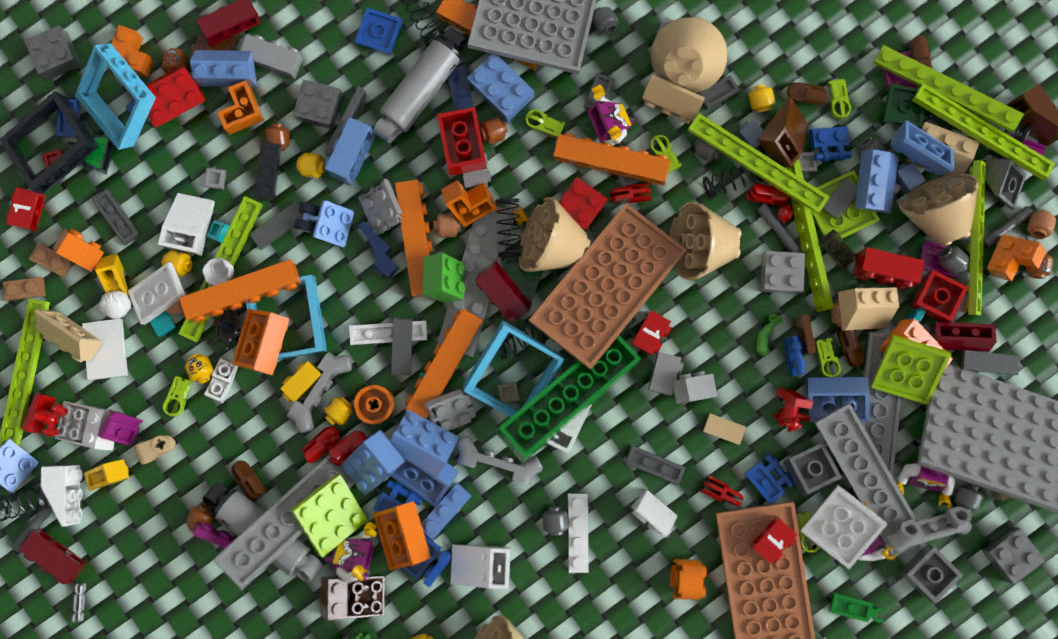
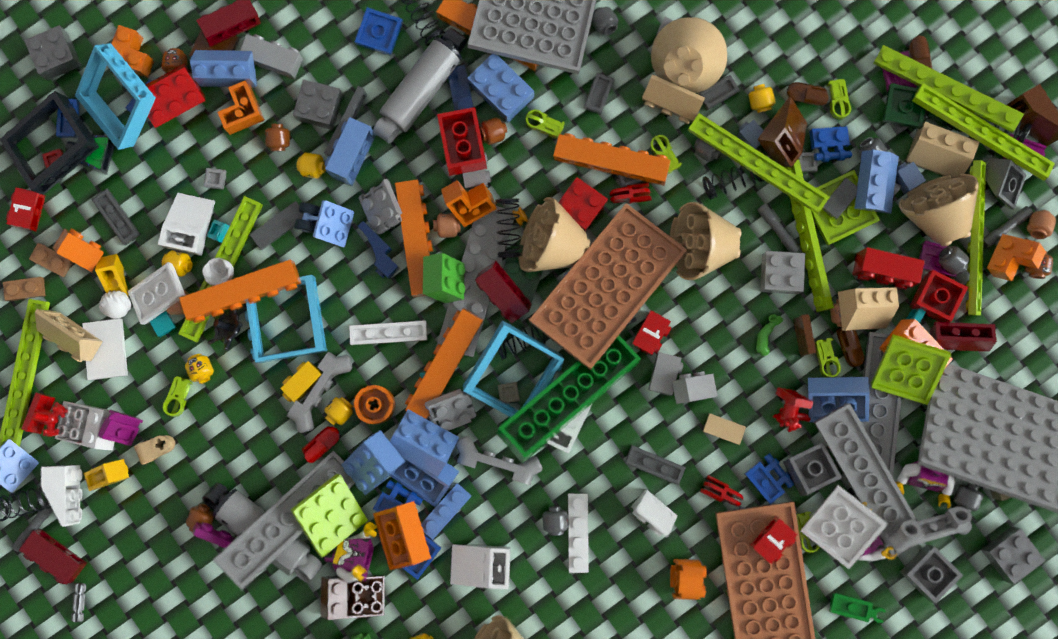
white slope [204,358,238,404] -> none
orange slope [231,309,289,375] -> none
reddish brown arm [231,460,267,502] -> none
black plate [255,141,281,201] -> none
red arm [329,431,367,466] -> none
dark grey tile [391,317,413,375] -> none
blue plate [423,551,451,587] -> none
torso [587,85,635,144] -> none
red arm [747,182,789,205] -> none
red plate [778,204,794,223] -> none
blue plate [783,335,806,377] -> none
clear smoke slope [819,229,857,270] -> none
medium blue slope [891,120,954,176] -> none
dark grey tile [961,350,1020,375] -> none

